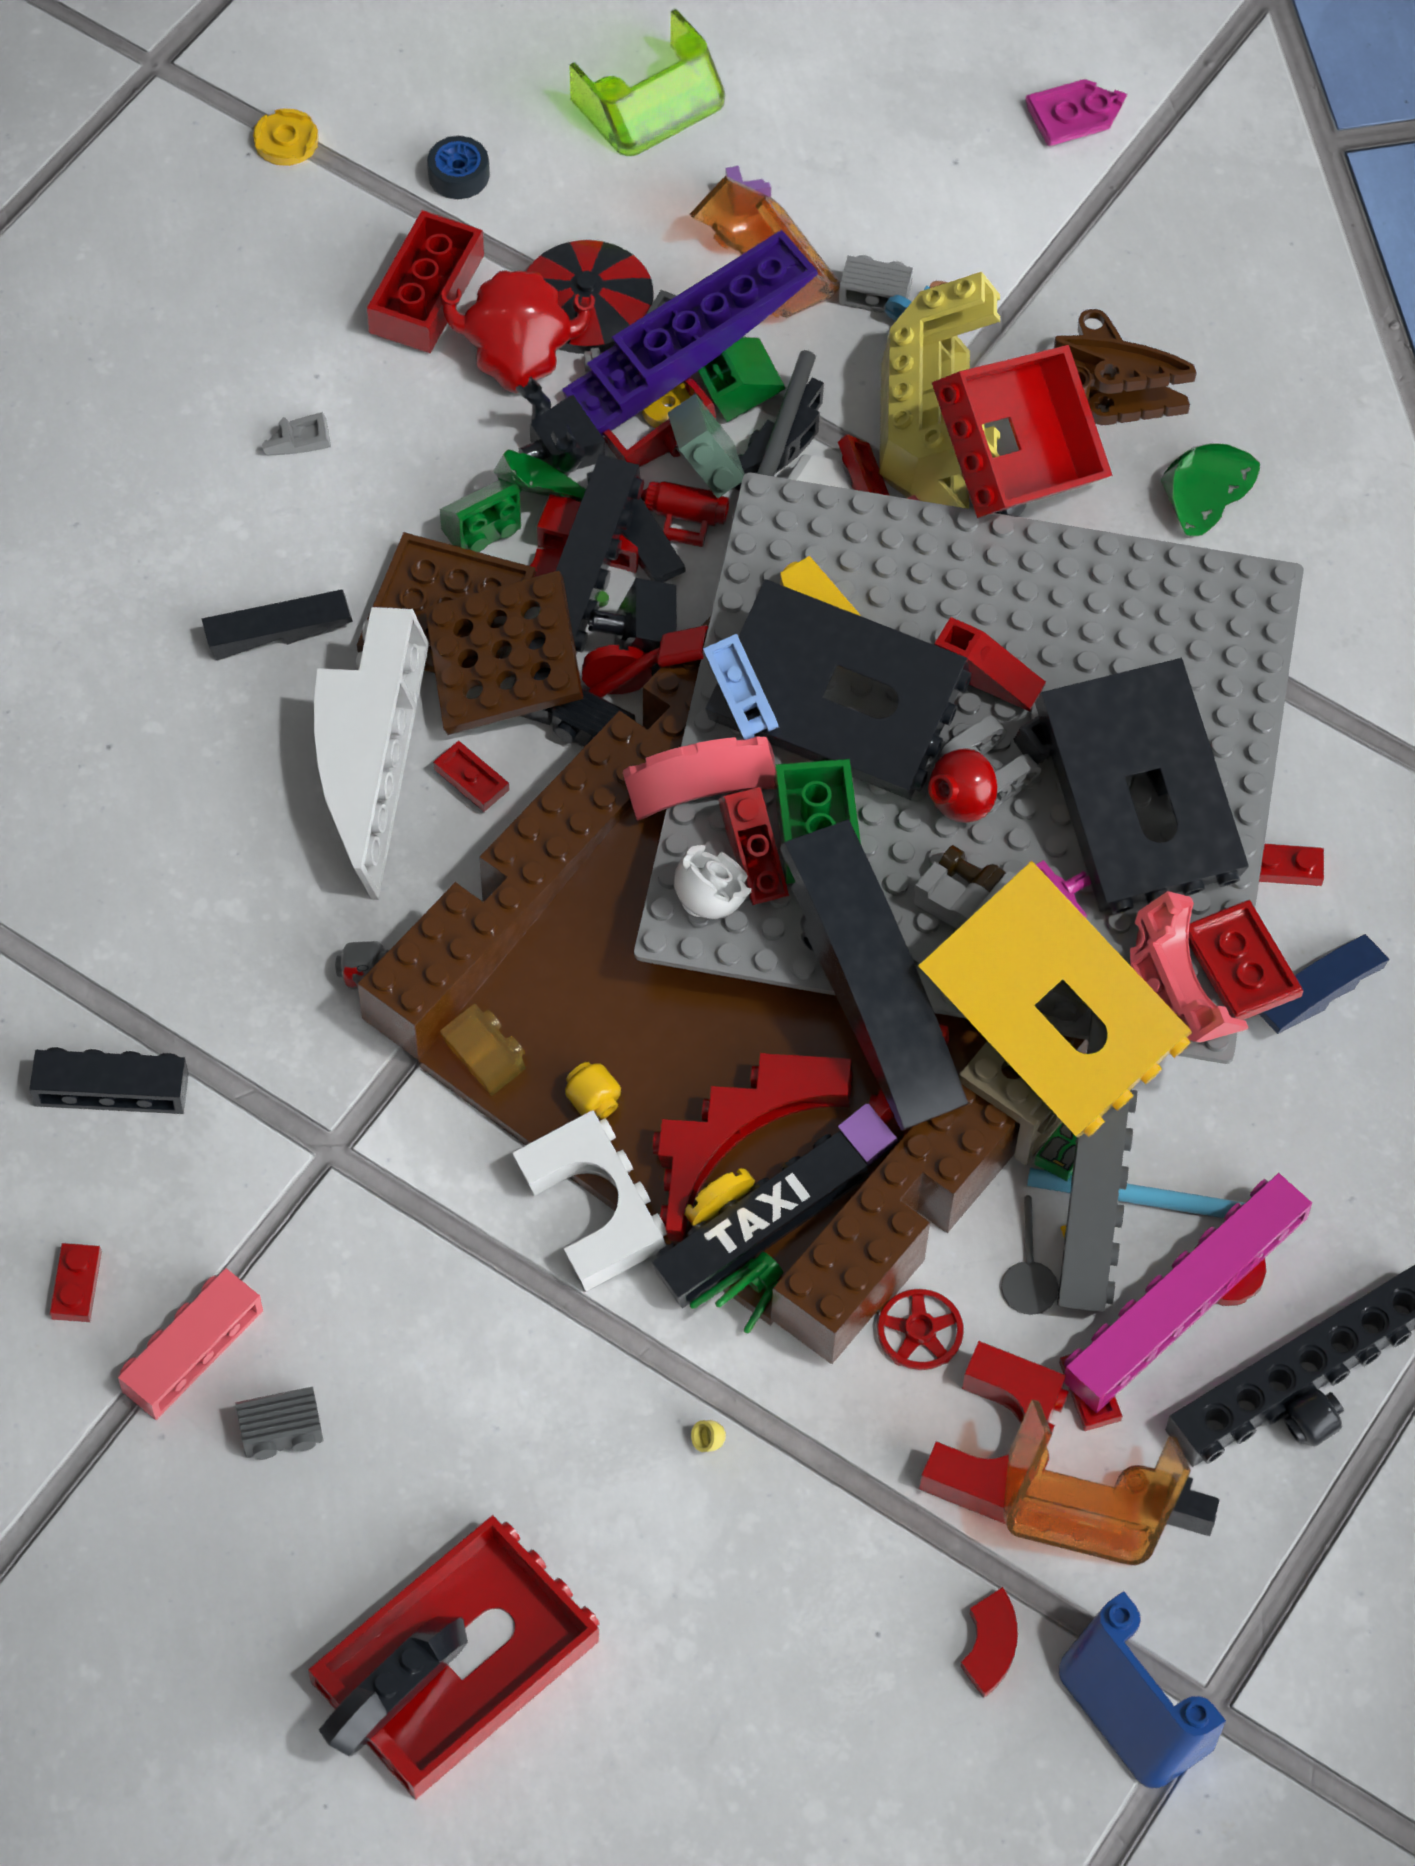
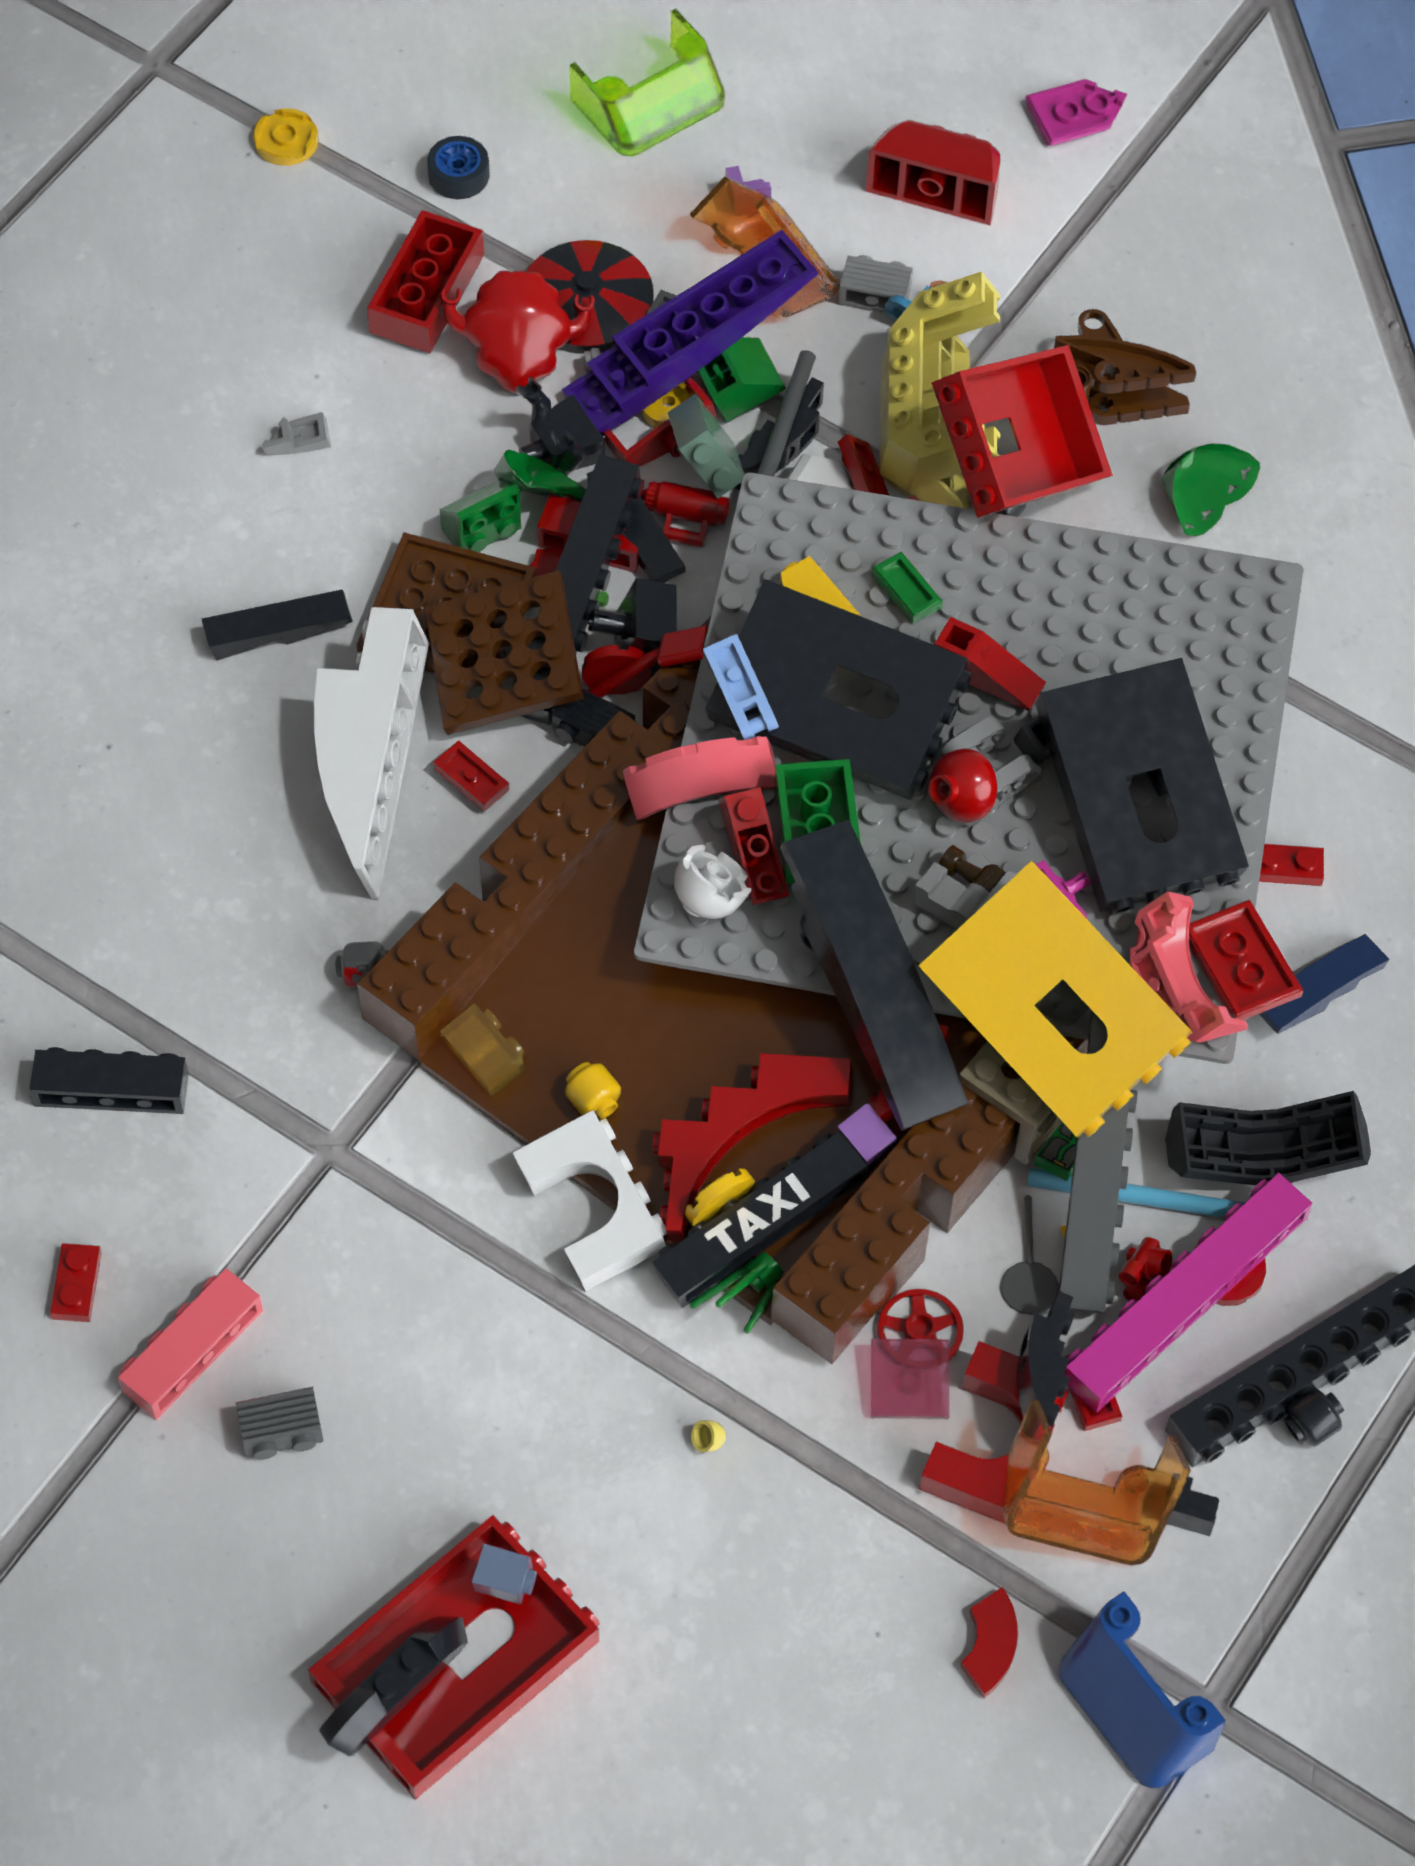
none -> sand blue brick [472,1544,537,1604]
none -> red hips [866,120,1000,226]
none -> green tile [871,551,943,624]
none -> clear pink plate [871,1339,949,1419]
none -> black slope [1017,1291,1075,1439]
none -> red plate [1118,1237,1172,1301]
none -> black piece [1165,1091,1371,1186]

